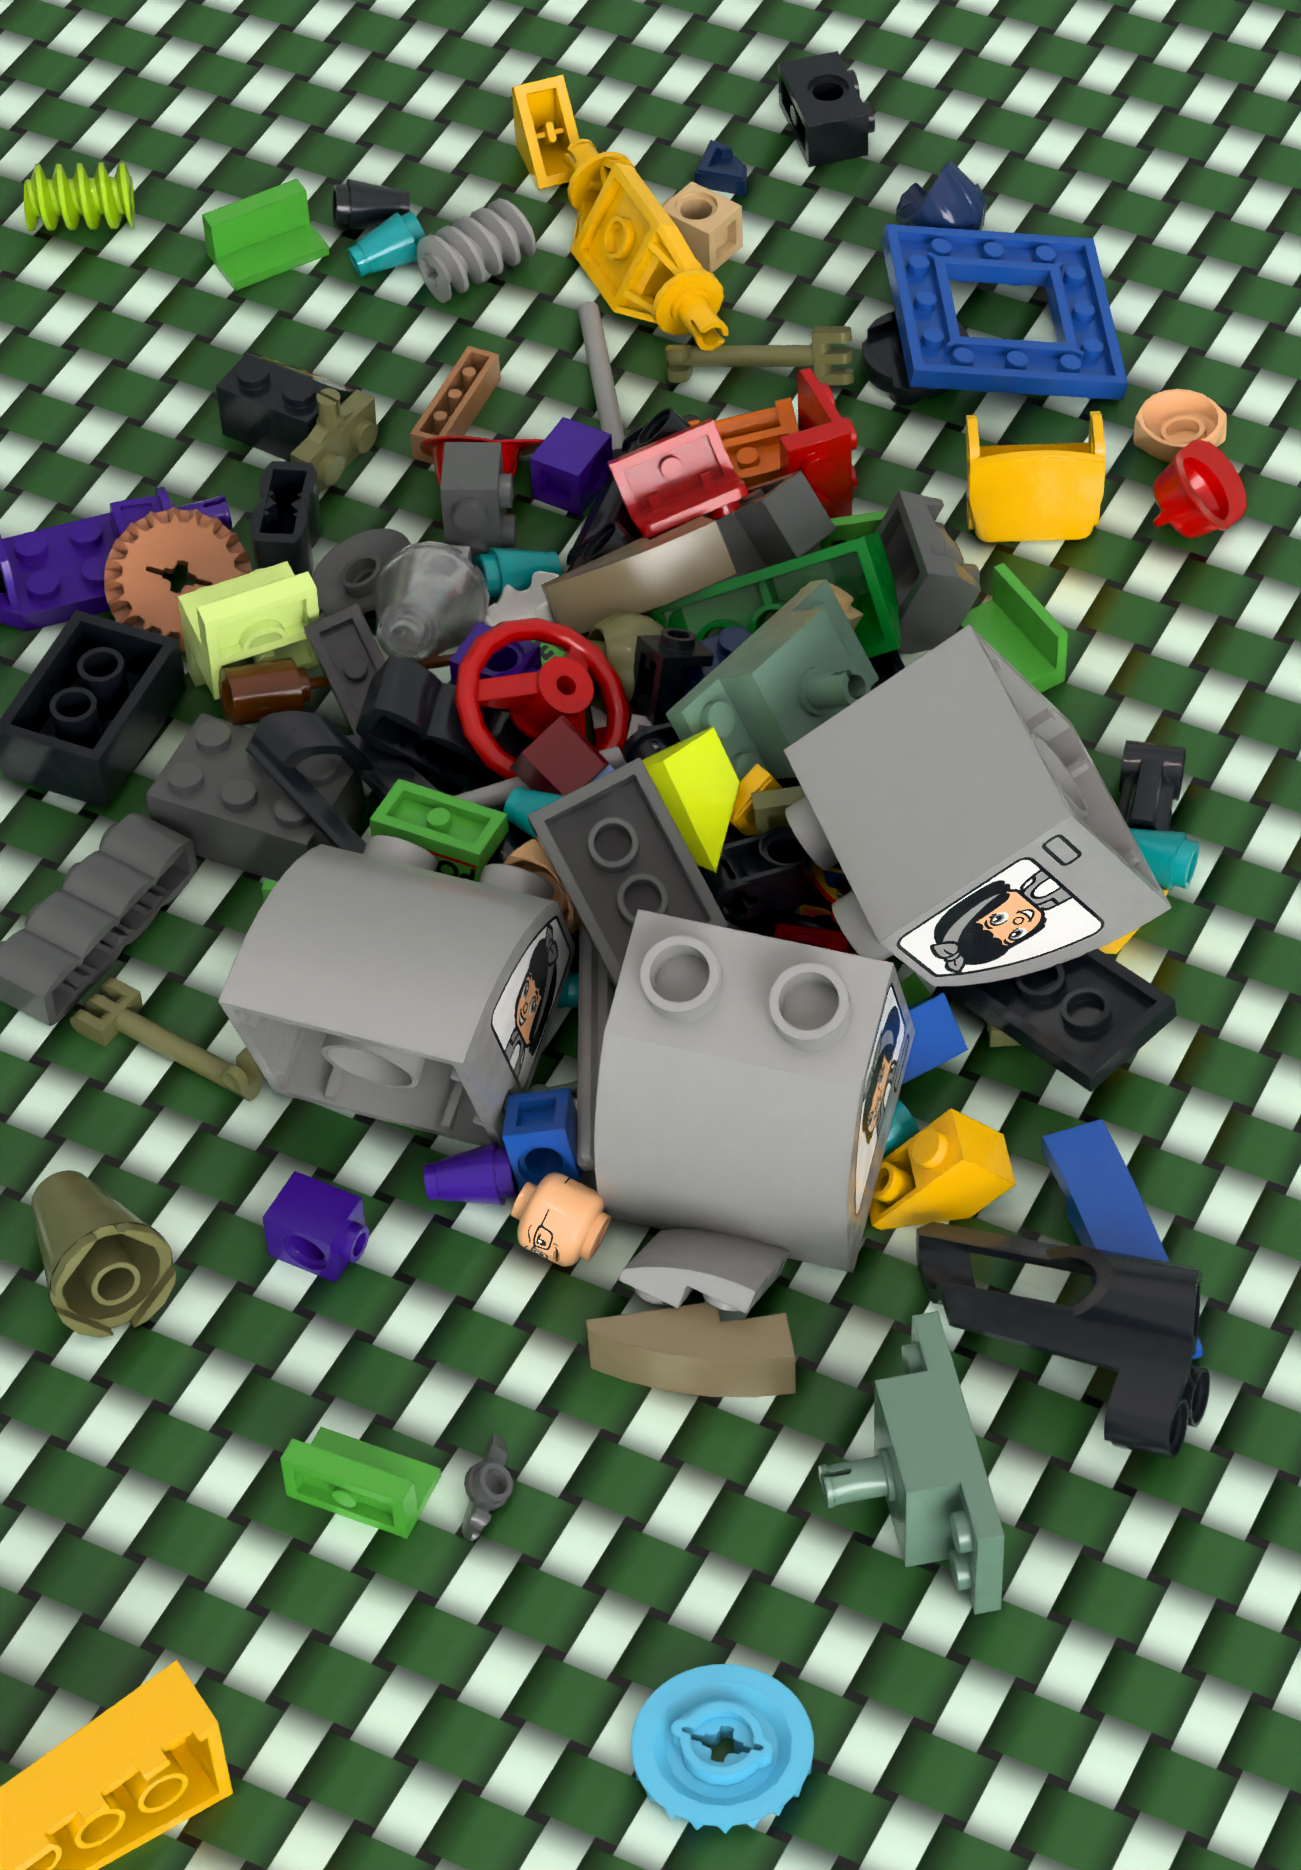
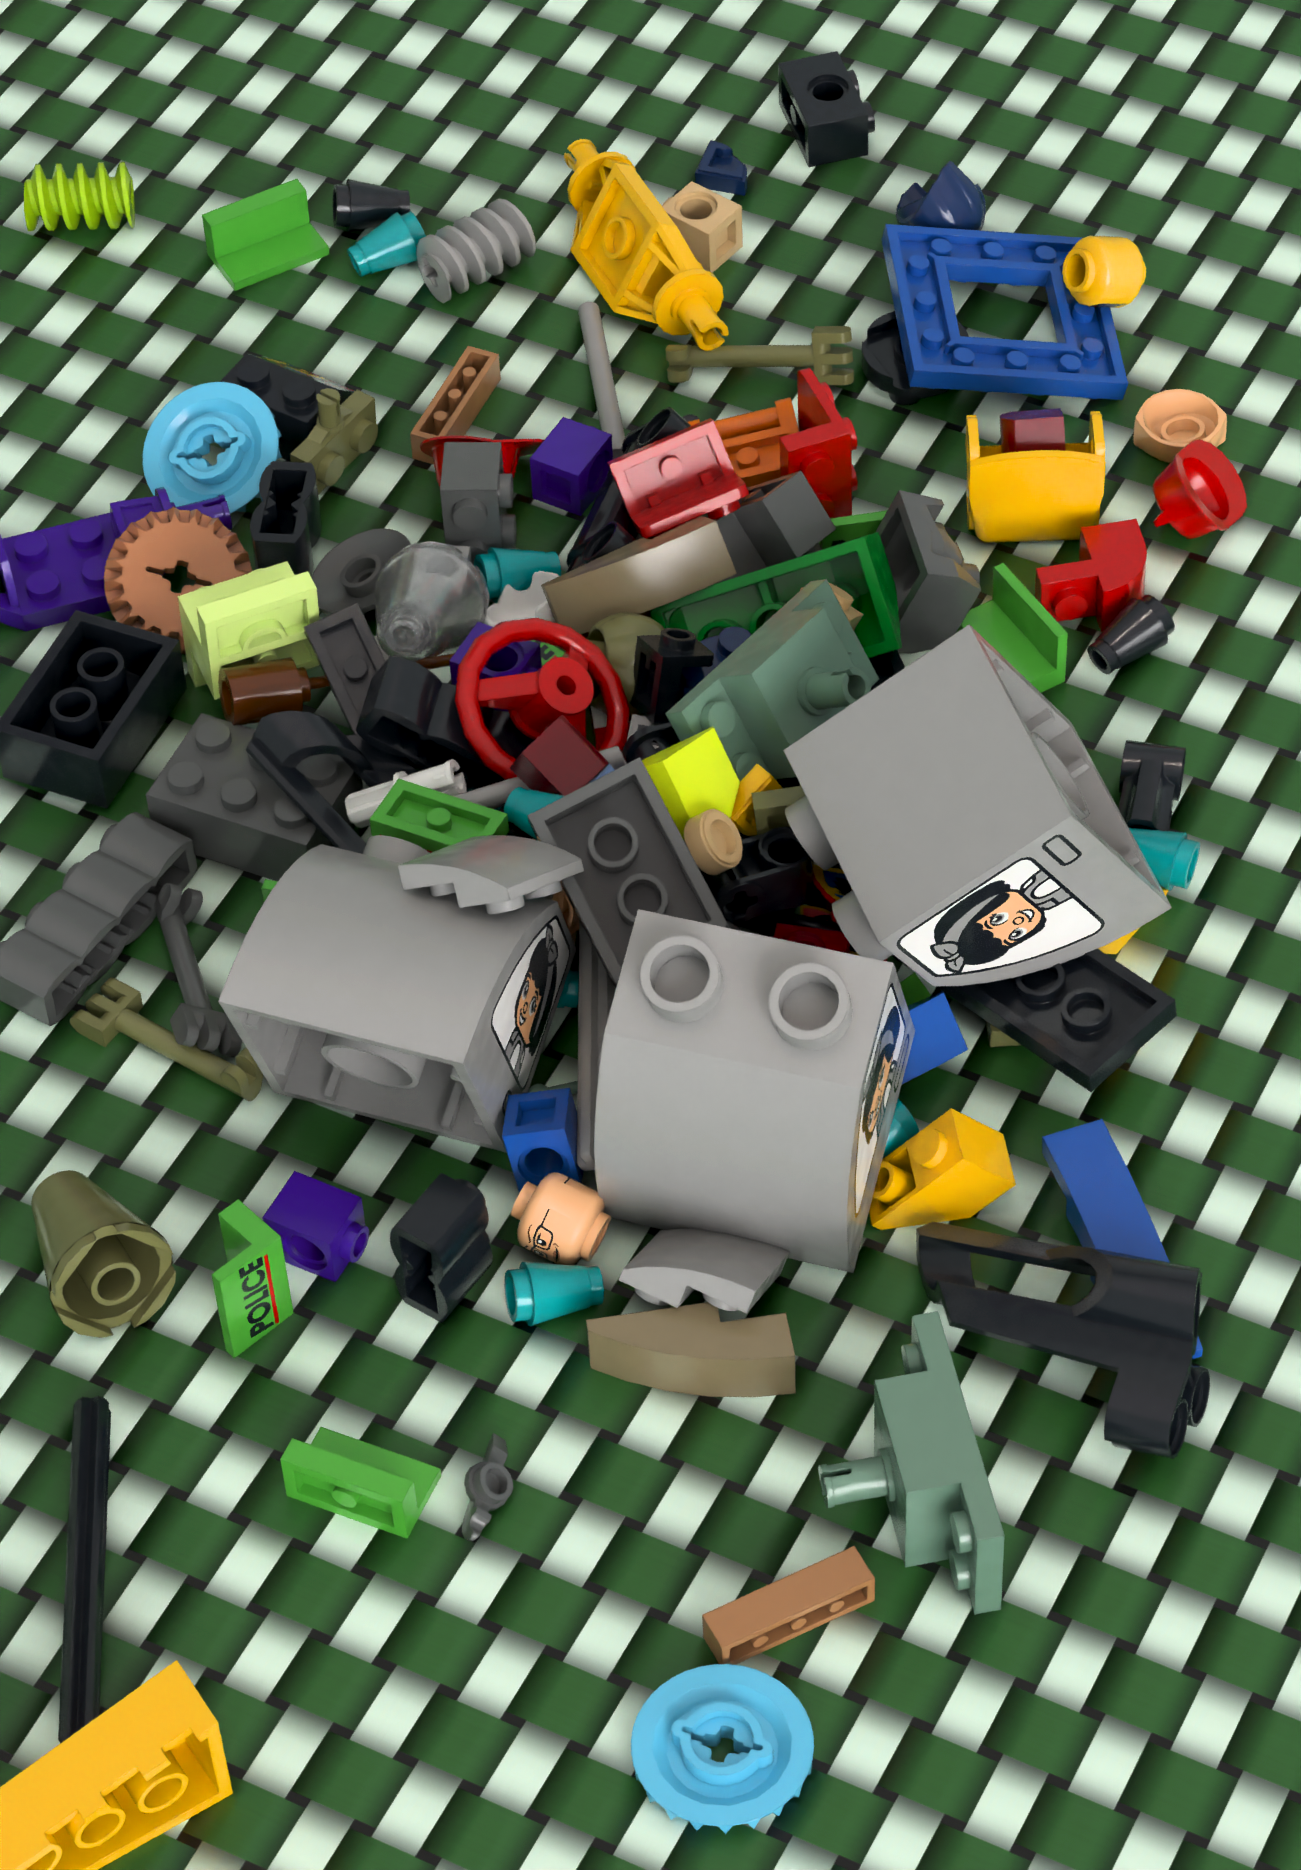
dark purple cone [424,1142,519,1205] -> none
yellow slope [512,75,579,190] -> none
none -> black axle [58,1396,111,1743]
none -> medium azure gear [143,382,282,514]
none -> dark grey hinge [156,883,242,1057]
none -> bright green panel [211,1199,294,1358]
none -> white axle [345,759,467,828]
none -> black brick [390,1173,493,1323]
none -> light grey slope [398,835,584,914]
none -> teal cone [504,1262,604,1326]
none -> tan tile [684,809,743,875]
none -> medium nougat piece [702,1546,875,1665]
none -> piece [1000,408,1066,453]
none -> red brick [1035,519,1147,632]
none -> yellow head [1062,235,1146,308]
none -> black cone [1087,595,1175,674]

